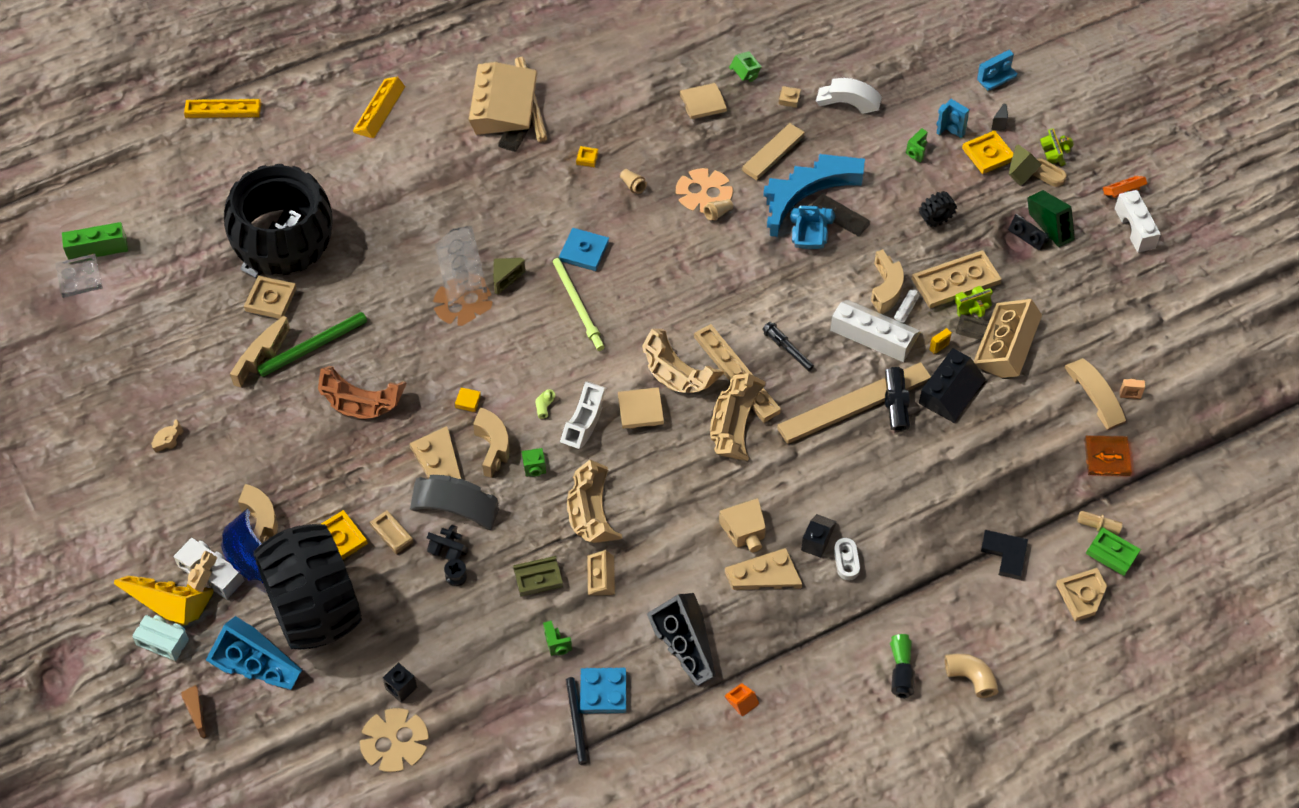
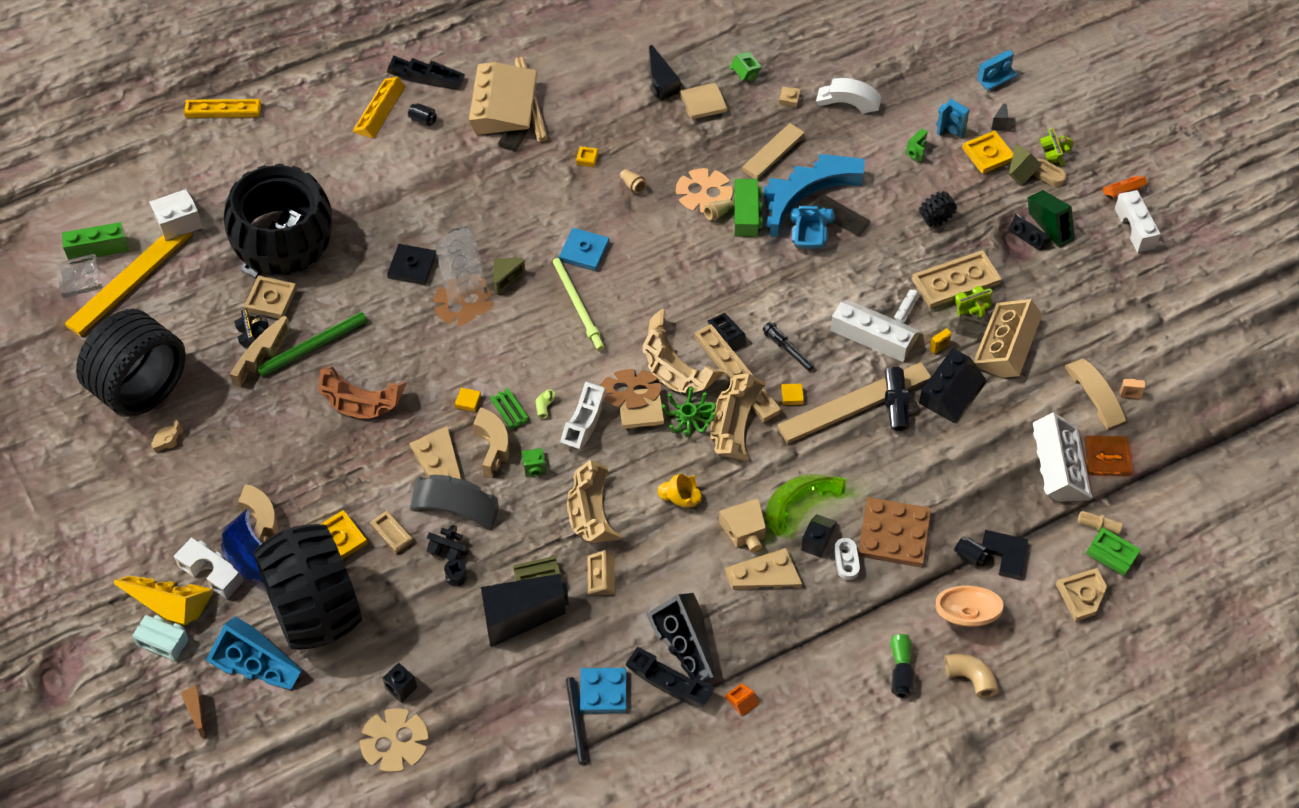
tan plate [187,551,217,592] -> none
bright green bracket [543,621,572,656] -> none
tan arch [871,249,904,314] -> none
none -> yellow tile [65,232,193,337]
none -> black tyre [76,309,186,417]
none -> white slope [149,189,203,241]
none -> black hips [234,309,269,348]
none -> black slope [386,55,465,90]
none -> black plate [387,244,437,285]
none -> black brick [408,103,437,127]
none -> black slope [481,574,569,647]
none -> bright green tile [490,388,528,430]
none -> medium nougat piece [600,369,661,408]
none -> black slope [626,646,715,707]
none -> tan slope [648,309,666,334]
none -> black slope [649,45,681,101]
none -> yellow piece [657,473,702,508]
none -> bright green animal [661,387,715,438]
none -> black slope [708,312,747,351]
none -> bright green brick [734,179,762,237]
none -> clear neon green windscreen [764,474,846,537]
none -> yellow tile [781,383,804,405]
none -> medium nougat plate [858,497,931,568]
none -> light nougat dish [935,586,1003,627]
none -> black brick [954,536,988,566]
none -> white slope [1033,412,1093,502]

